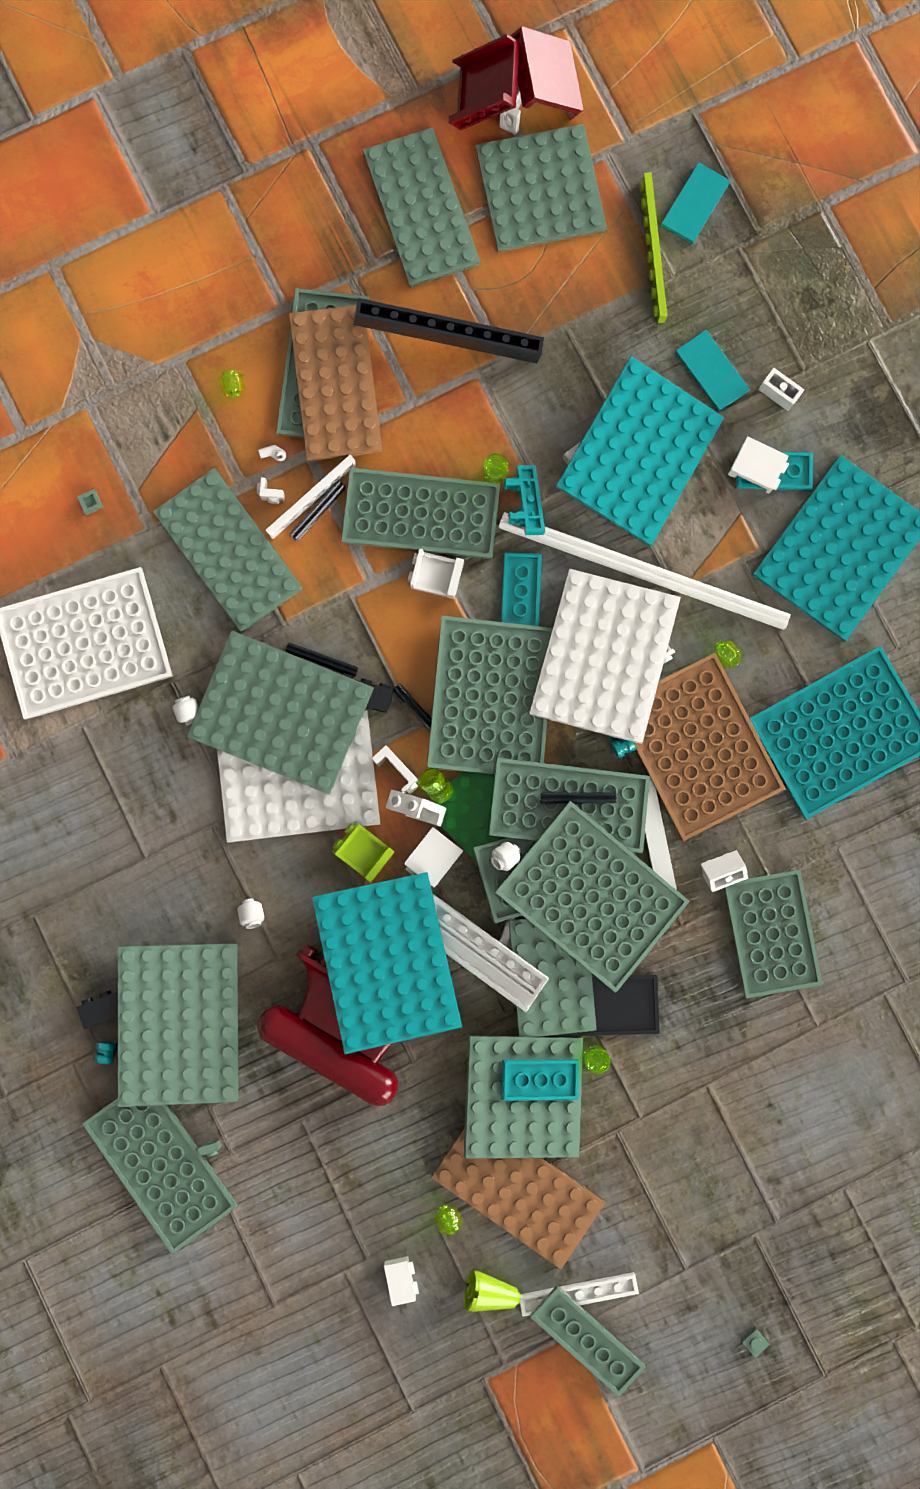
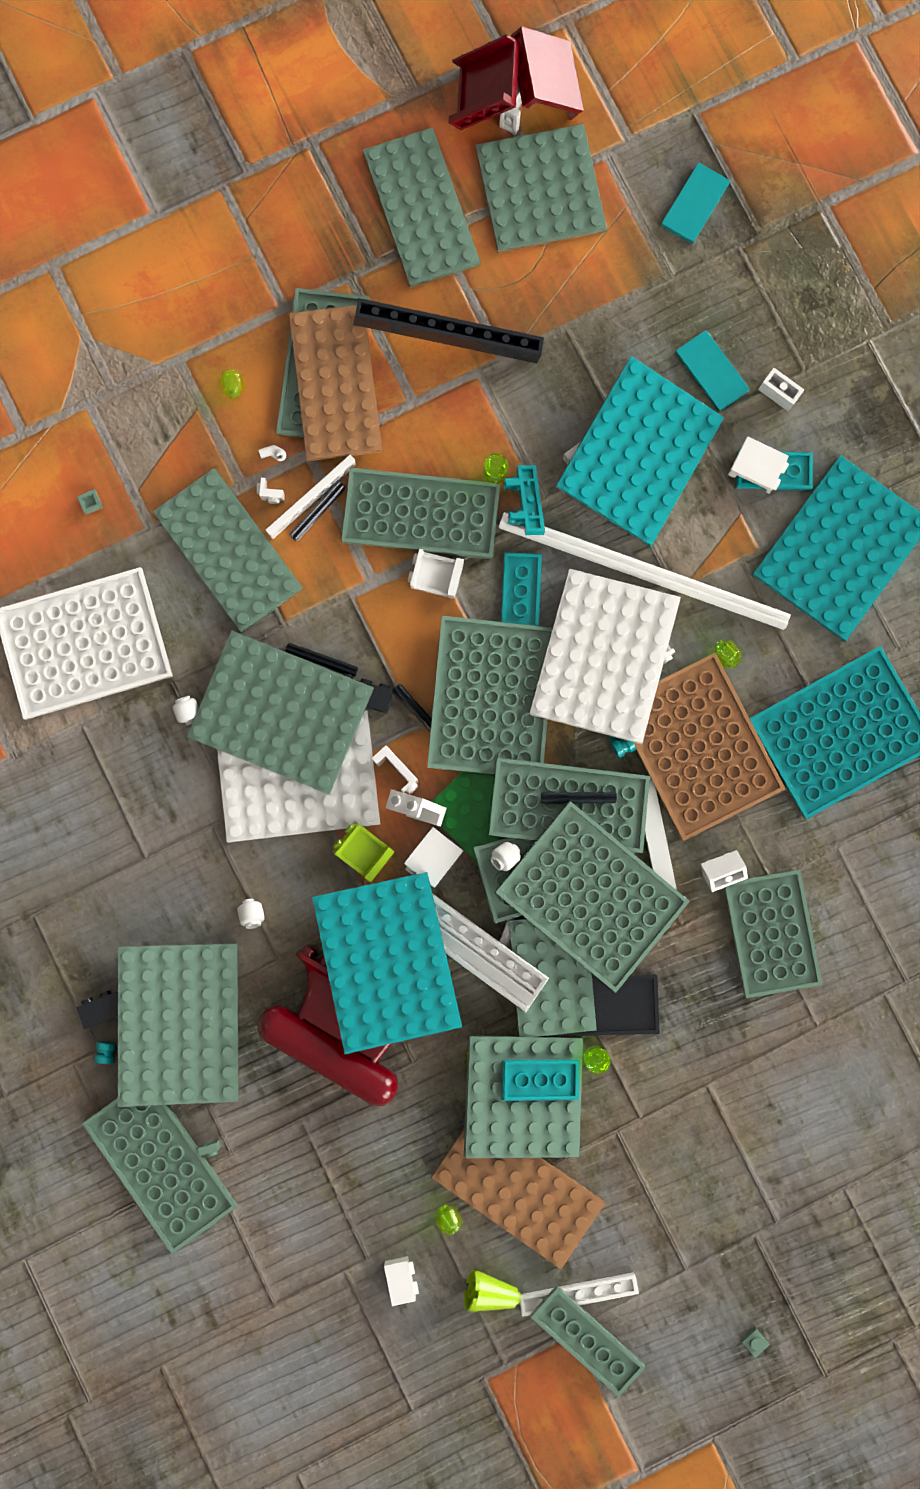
clear neon green wheel [418,768,454,804] -> none
lime plate [639,172,667,324] -> none

